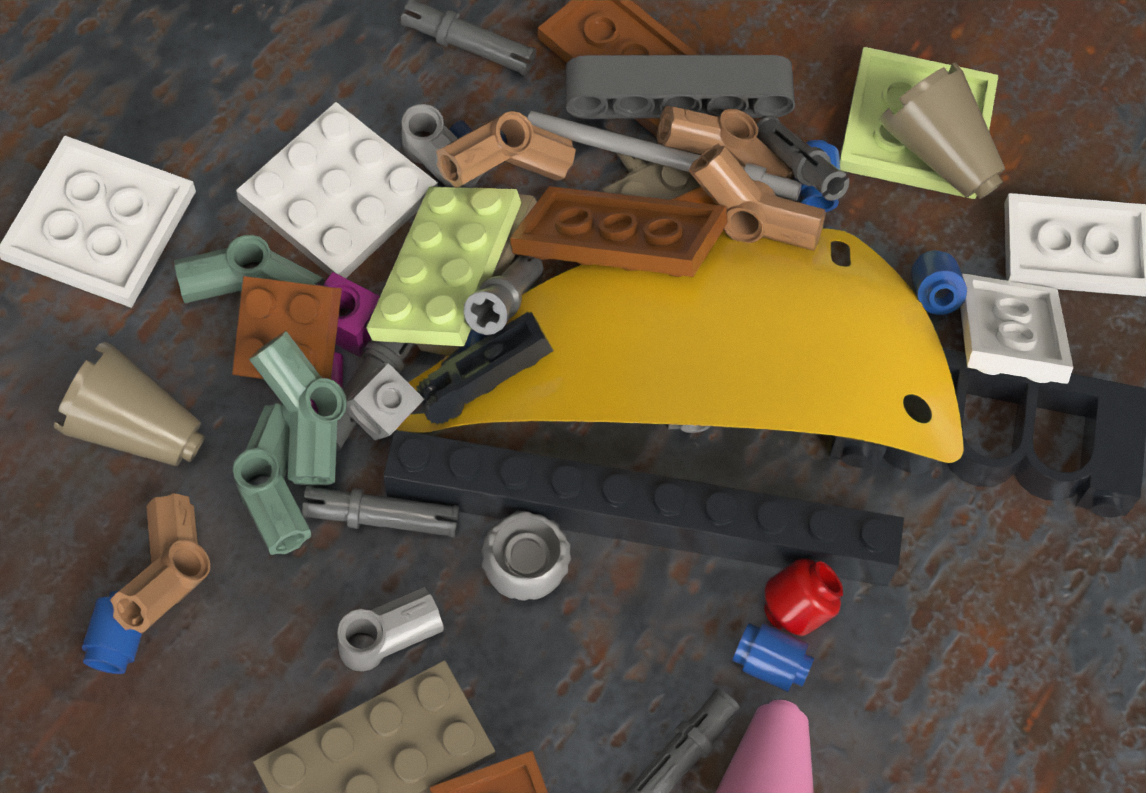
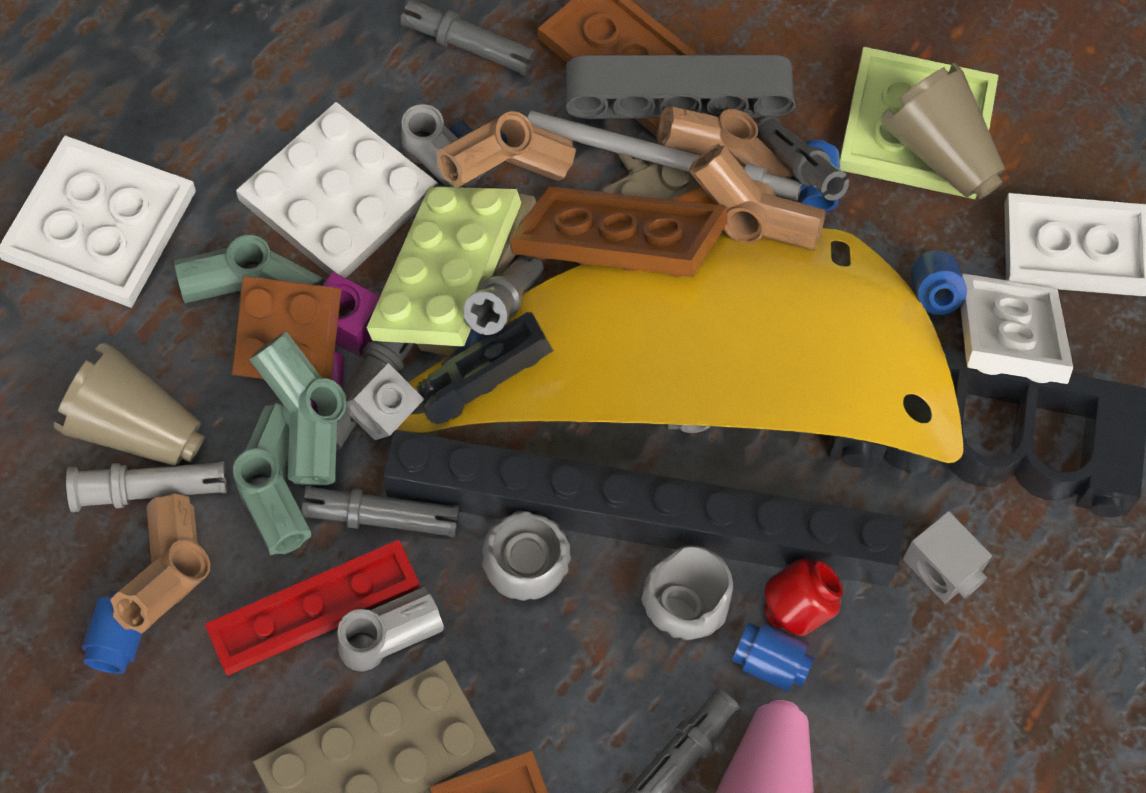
none -> light grey pin [66,461,227,512]
none -> red plate [205,540,421,676]
none -> light grey hair [641,545,733,641]
none -> light grey brick [903,511,992,604]

